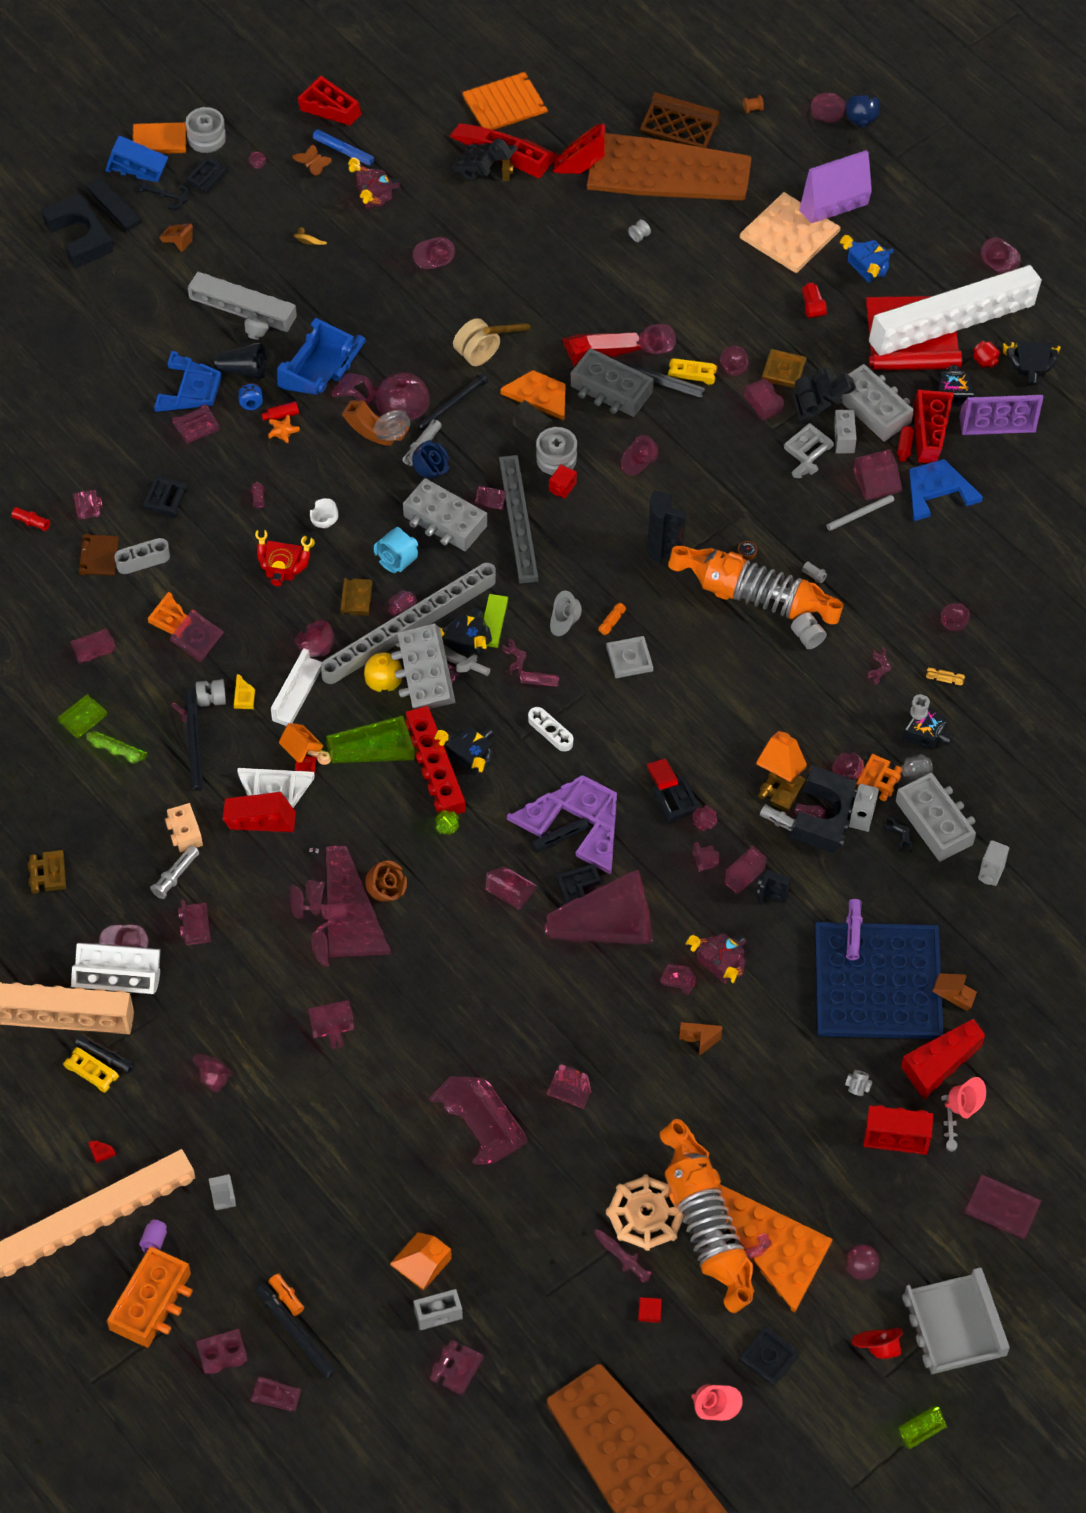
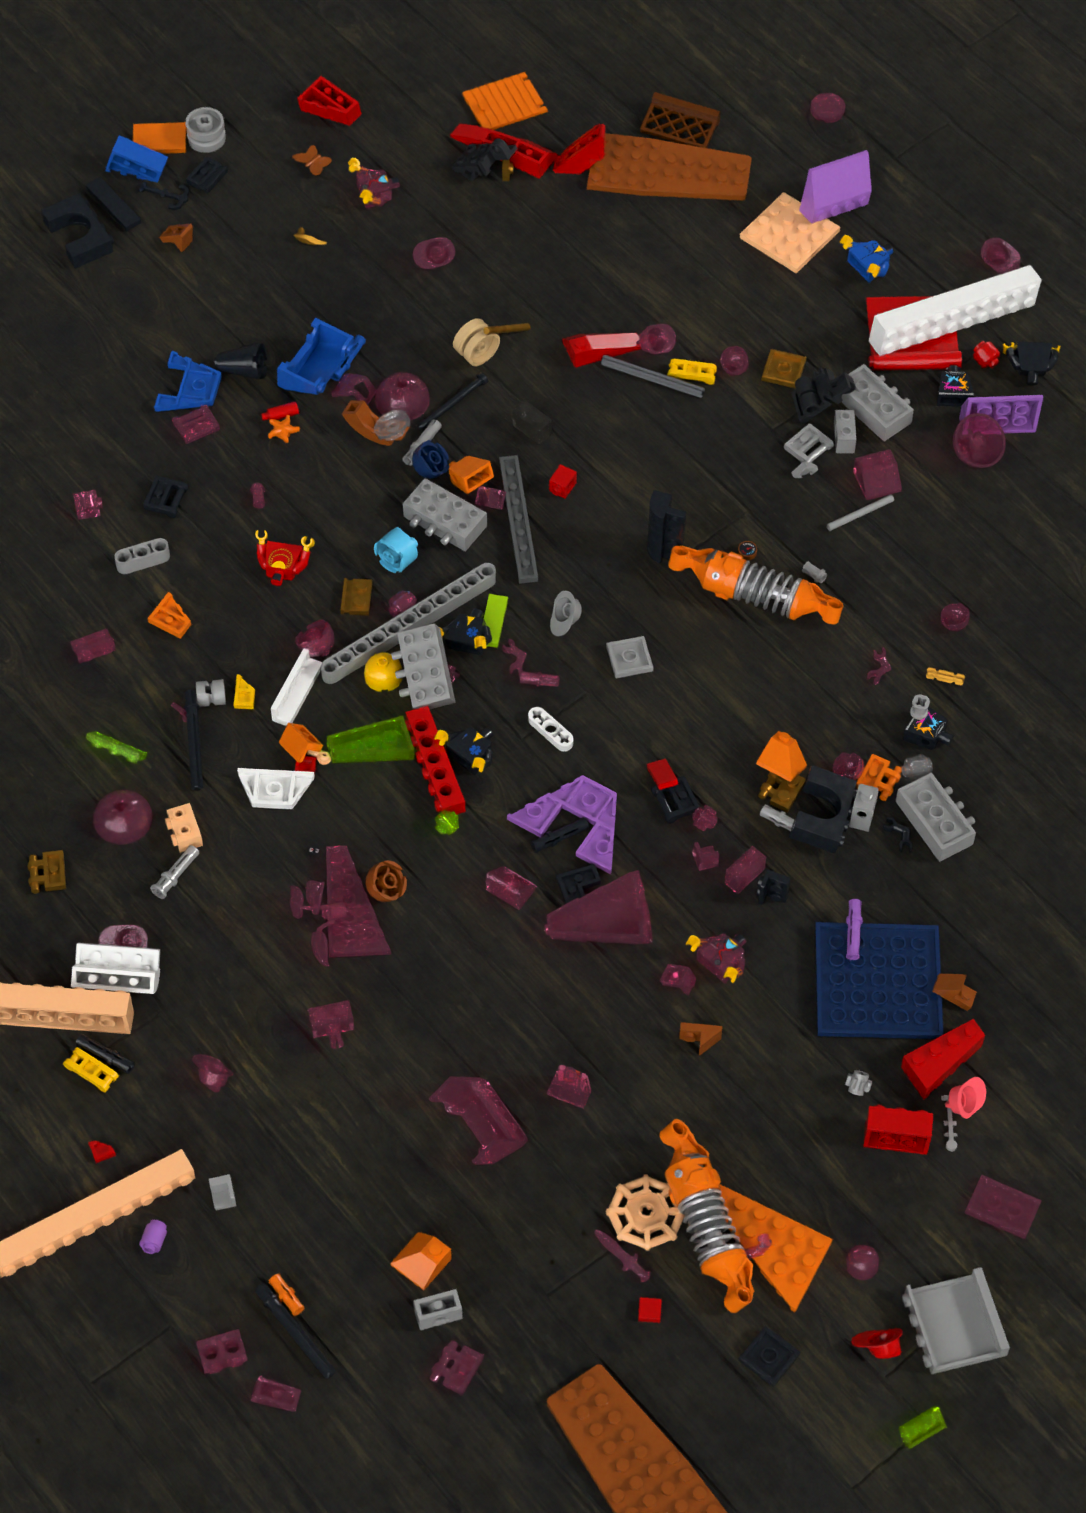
red pin [12,507,50,531] -> none
clear neon green plate [58,694,107,739] -> none
reddish brown piece [78,533,119,576] -> none
orange piece [107,1246,193,1348] -> none
clear pink tile [169,609,224,662] -> none
clear pink bracket [178,900,211,945] -> none
light grey brick [188,272,297,332] -> none
red wedge [223,792,296,832] -> none
blue head [238,383,263,410] -> none
light grey cone [244,318,269,339] -> none
clear pink plate [249,152,266,168] -> none
white hair [310,498,338,528] -> none
blue axle [313,130,374,166] -> none
light grey sword [396,642,490,676] -> none
orange wing [501,370,565,420] -> none
light grey wheel [536,427,577,475] -> none
dark grey piece [571,348,654,417] -> none
orange axle [598,603,626,635] -> none
clear pink piece [621,435,659,476] -> none
light grey wheel [628,219,651,242] -> none
coral piece [691,1384,742,1421] -> none
dark orange bush [743,95,764,113] -> none
clear pink brick [744,378,784,420] -> none
light grey wheel [791,612,827,649] -> none
clear pink cone [795,803,826,819] -> none
red piece [802,283,827,318] -> none
dark blue cylinder [845,95,880,127] -> none
red cylinder [897,426,915,462] -> none
blue wing [909,459,983,521] -> none
red wedge [913,390,954,463] -> none
light grey brick [978,841,1009,886] -> none
none -> clear pink piece [93,789,153,845]
none -> orange torso [448,456,494,494]
none -> clear pink piece [952,413,1006,468]

